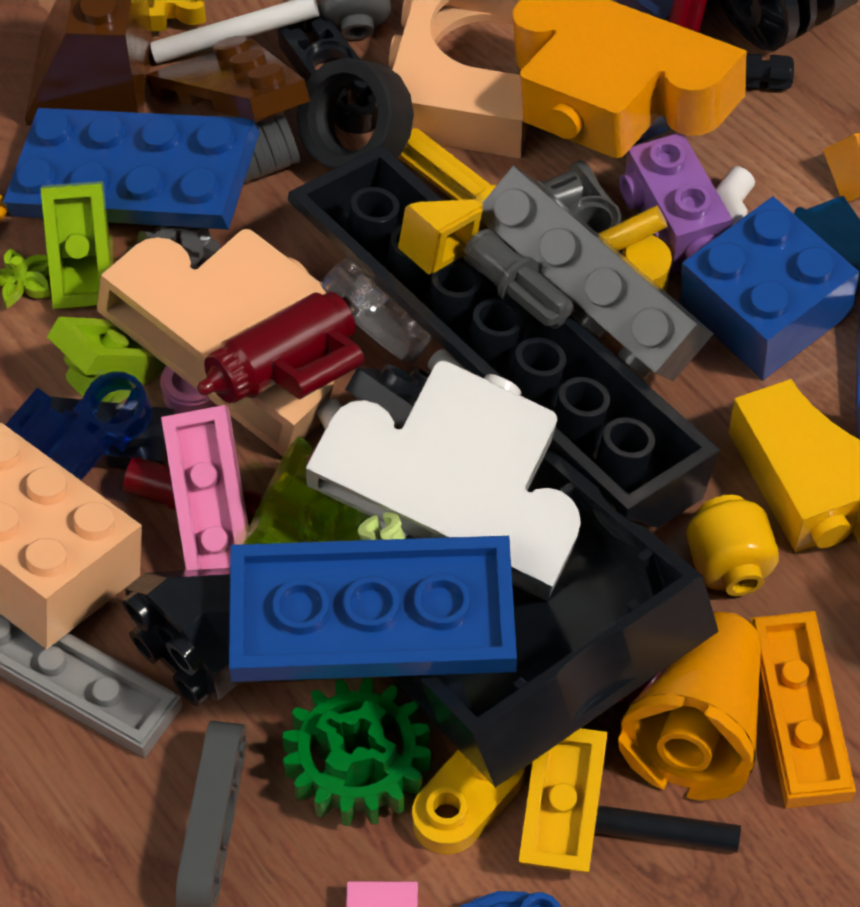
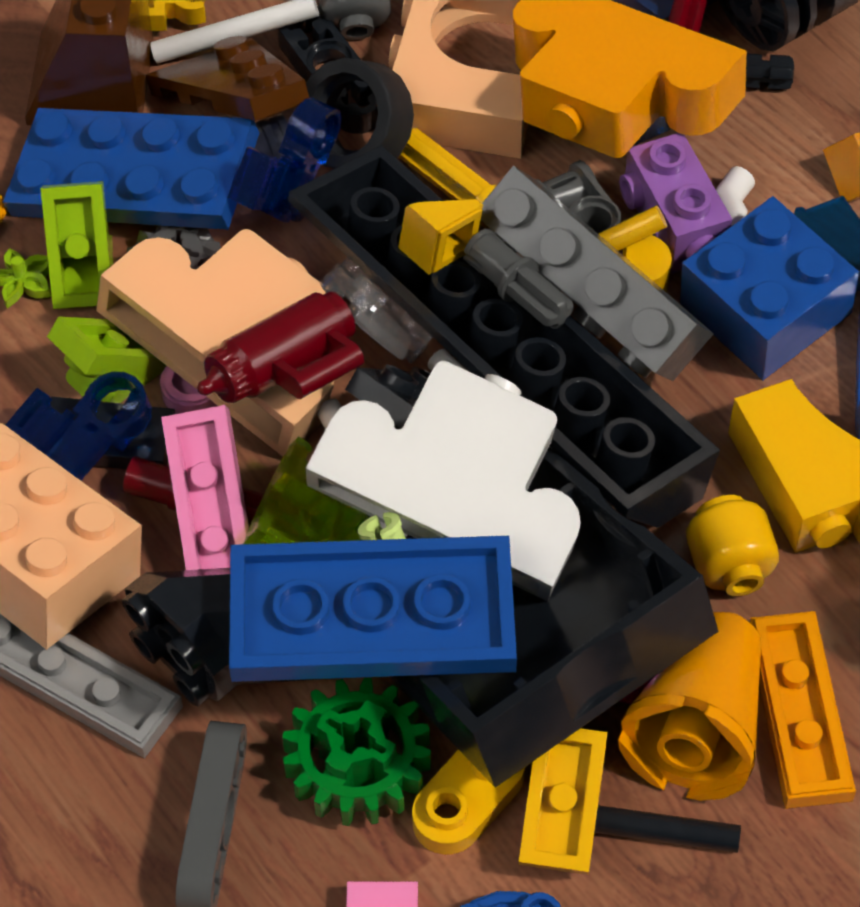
none -> clear blue piece [228,97,342,222]

